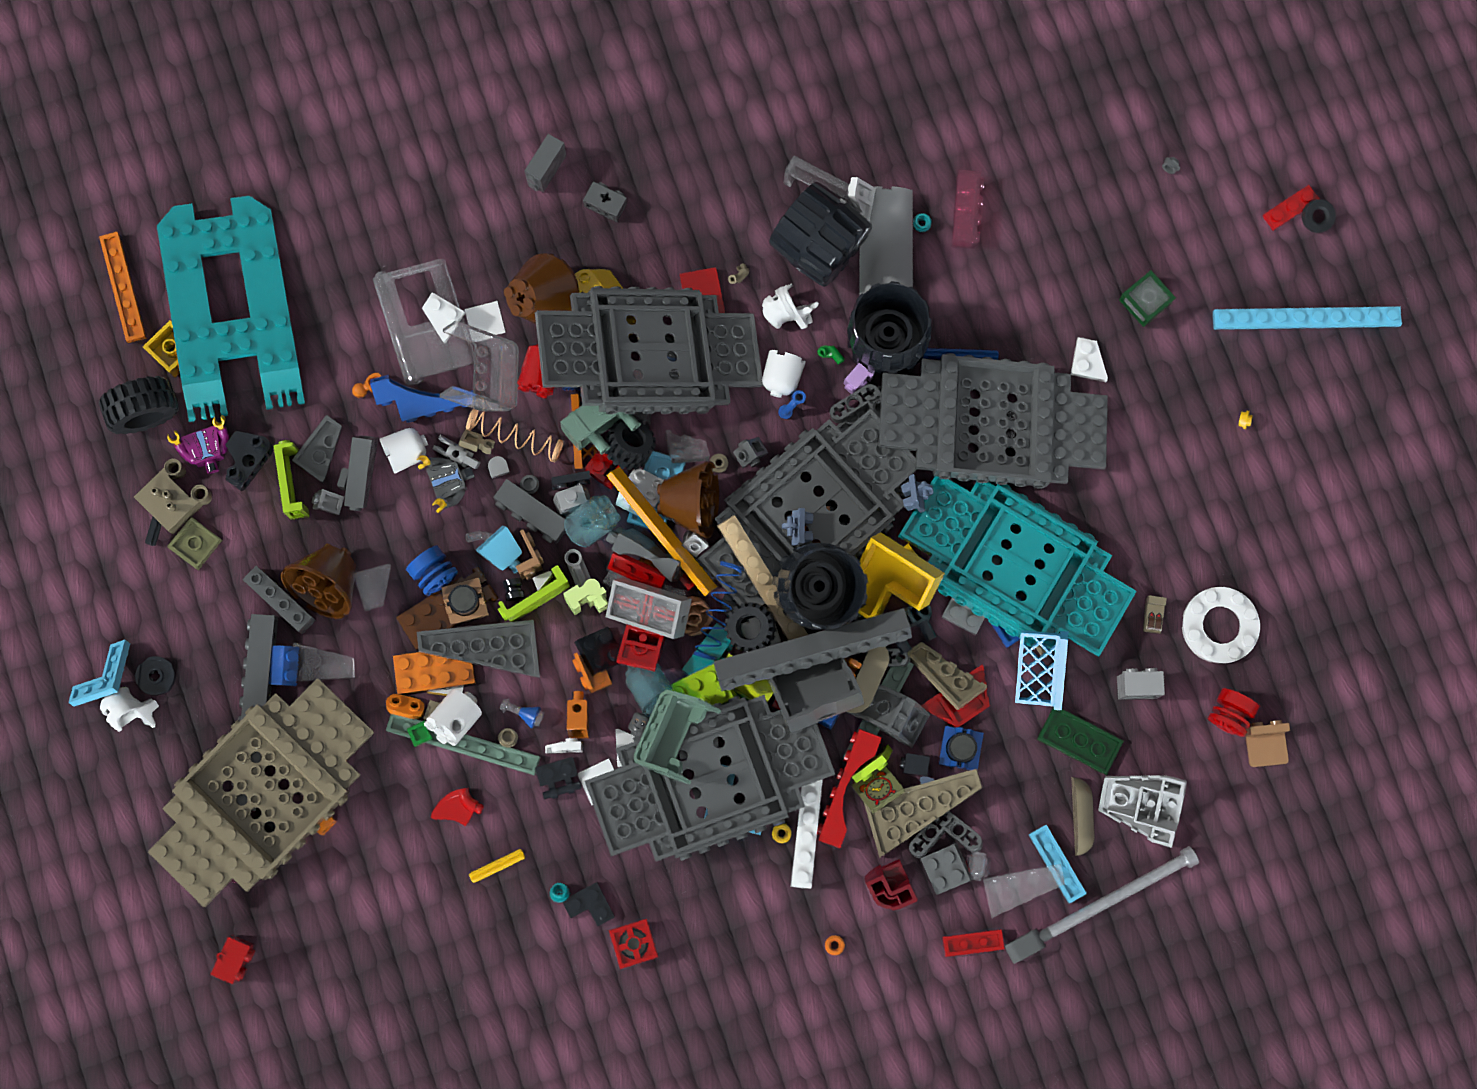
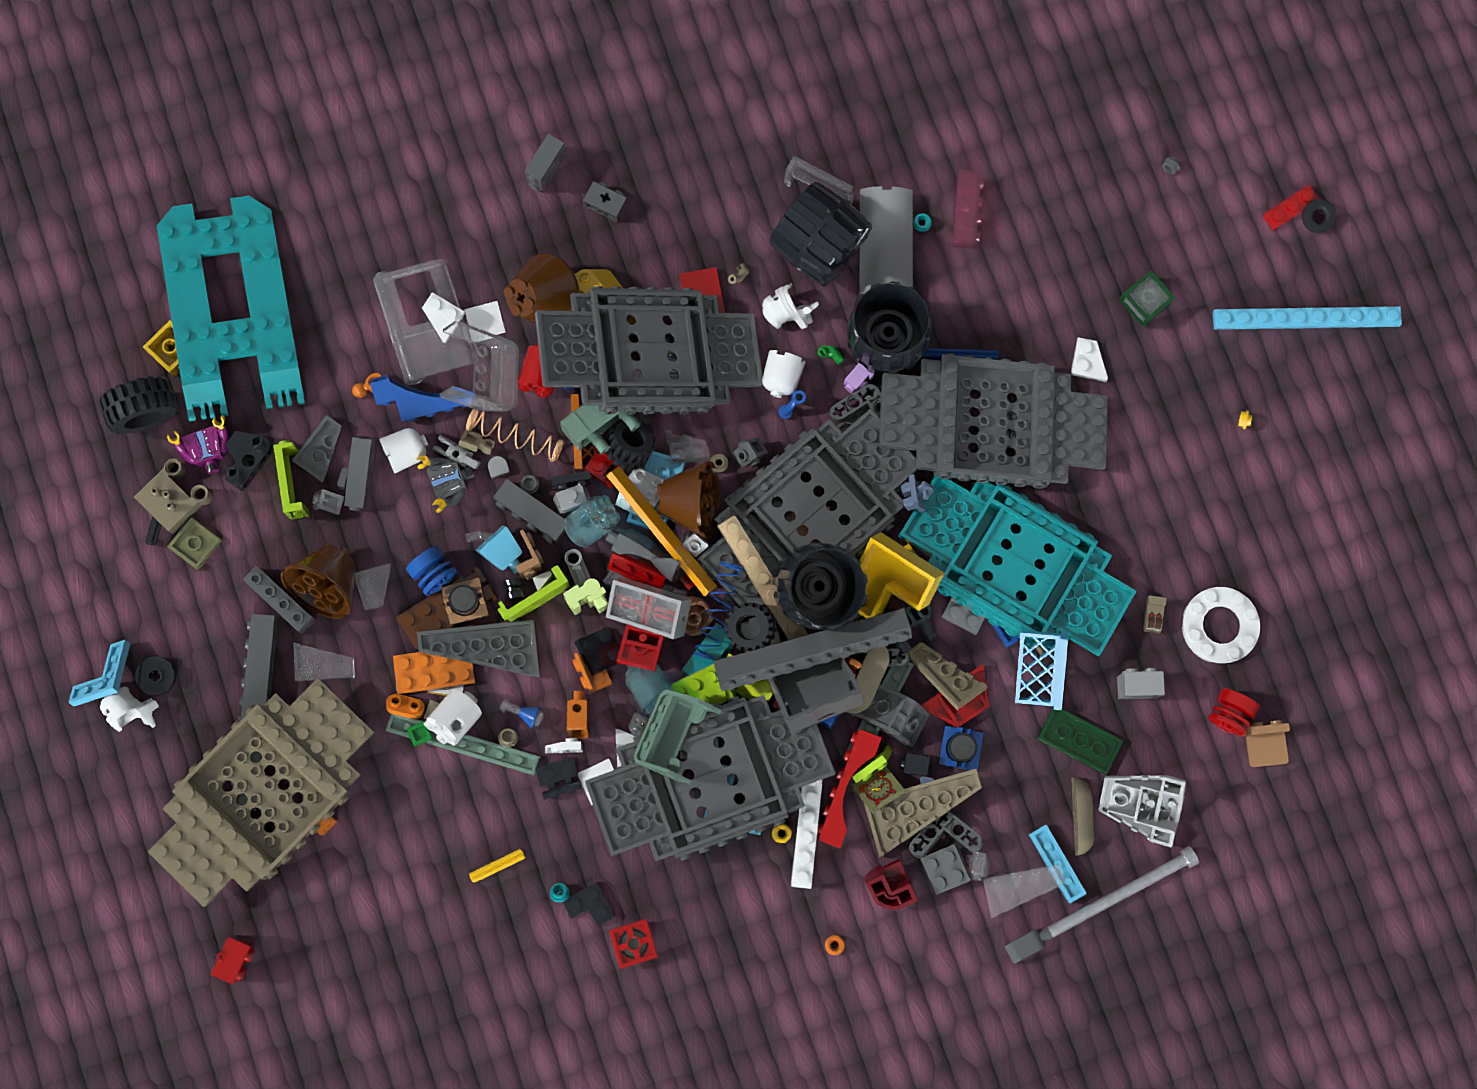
orange plate [99,232,146,343] -> none
blue brick [269,646,300,686] -> none
red arm [431,788,484,826] -> none
sand blue hips [782,508,813,546] -> none
white wing [848,177,876,221] -> none
red plate [942,929,1004,957] -> none

